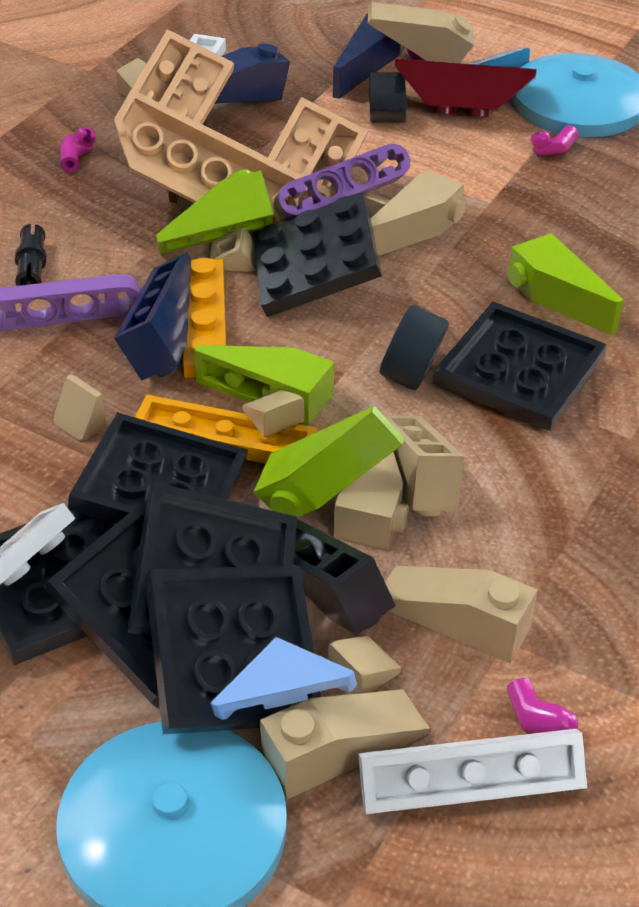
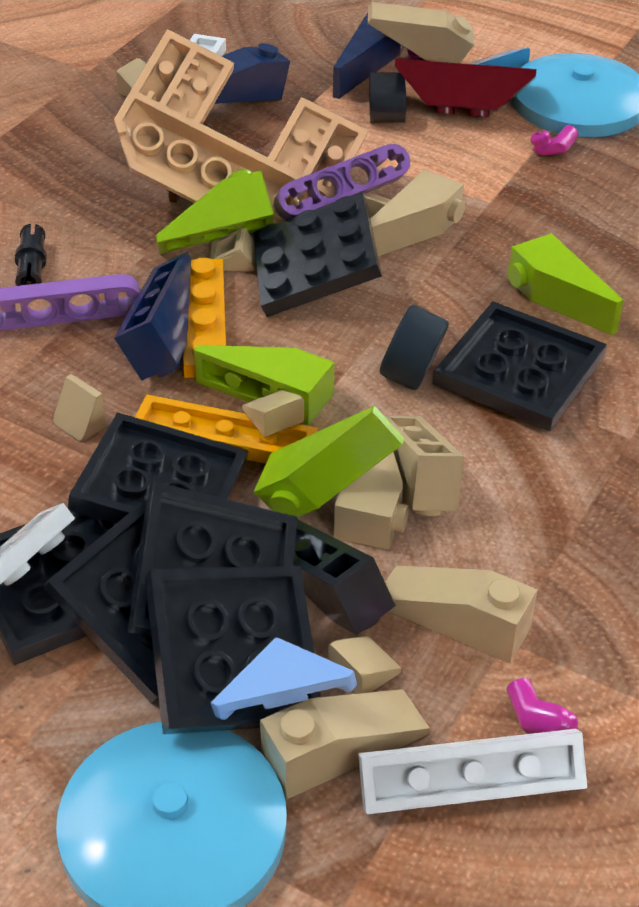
dark pink arm [60,127,96,172] -> none

